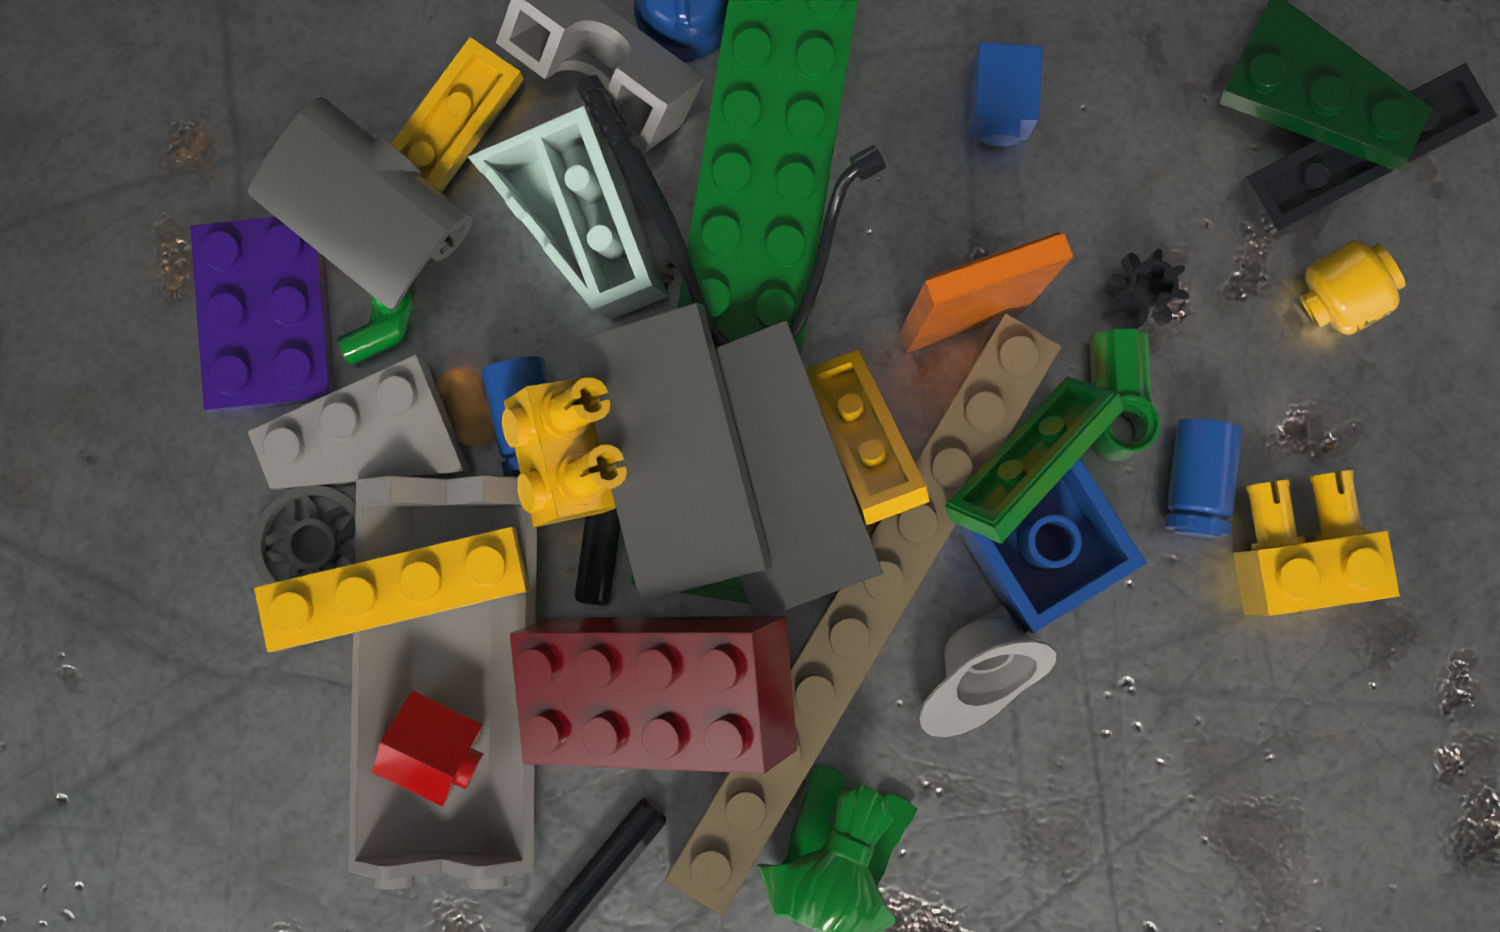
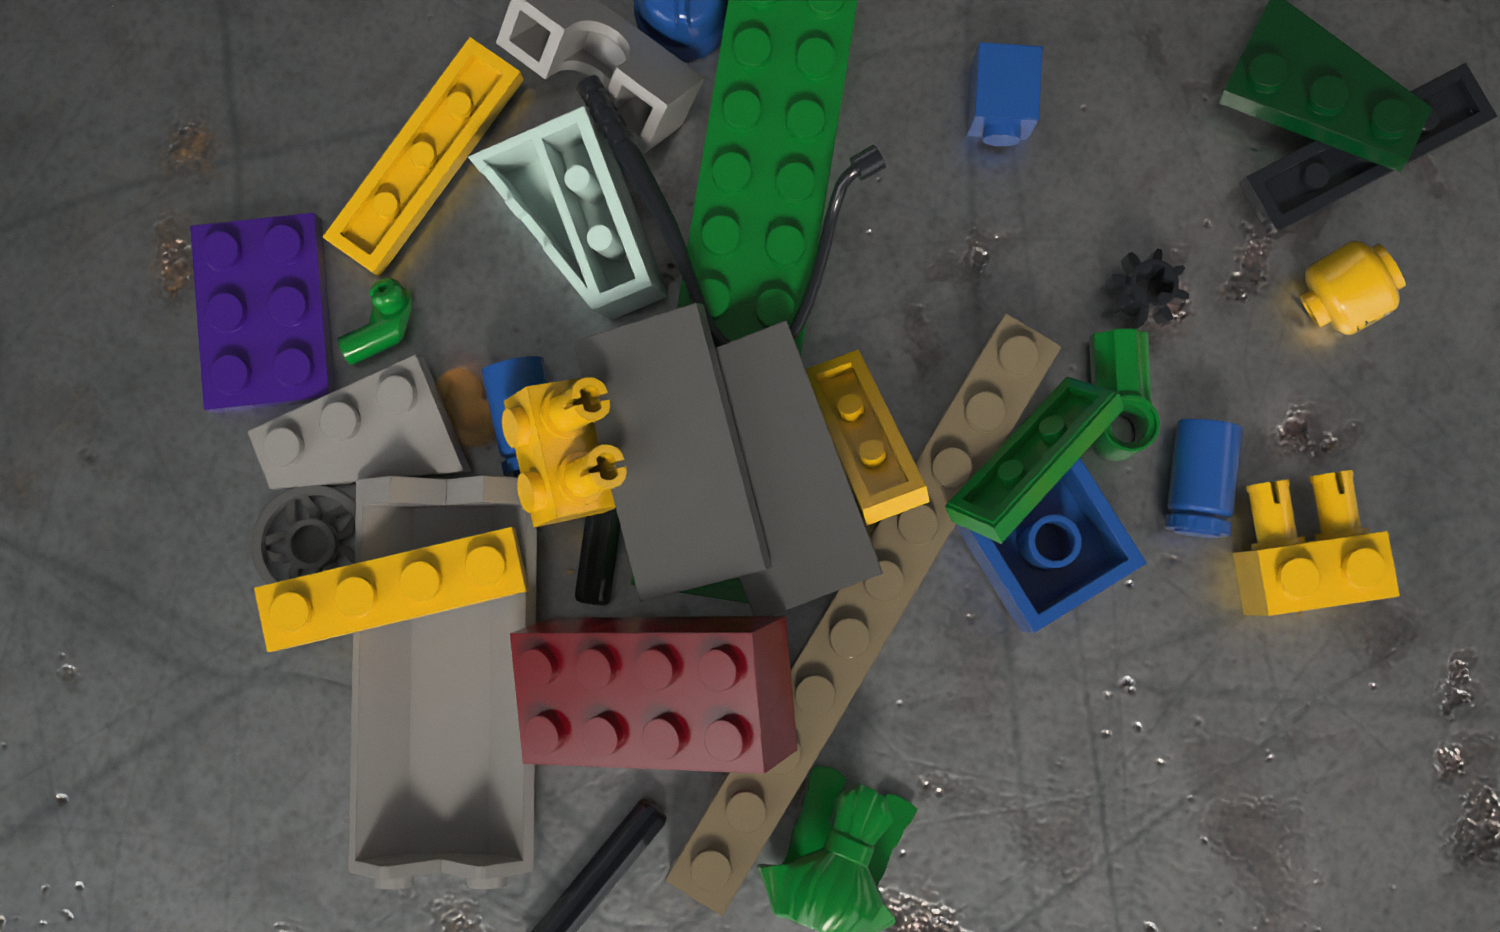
dark grey panel [247,97,473,311] -> none
red brick [372,690,484,807] -> none
orange tile [899,232,1073,353] -> none
light grey piece [918,606,1056,737] -> none

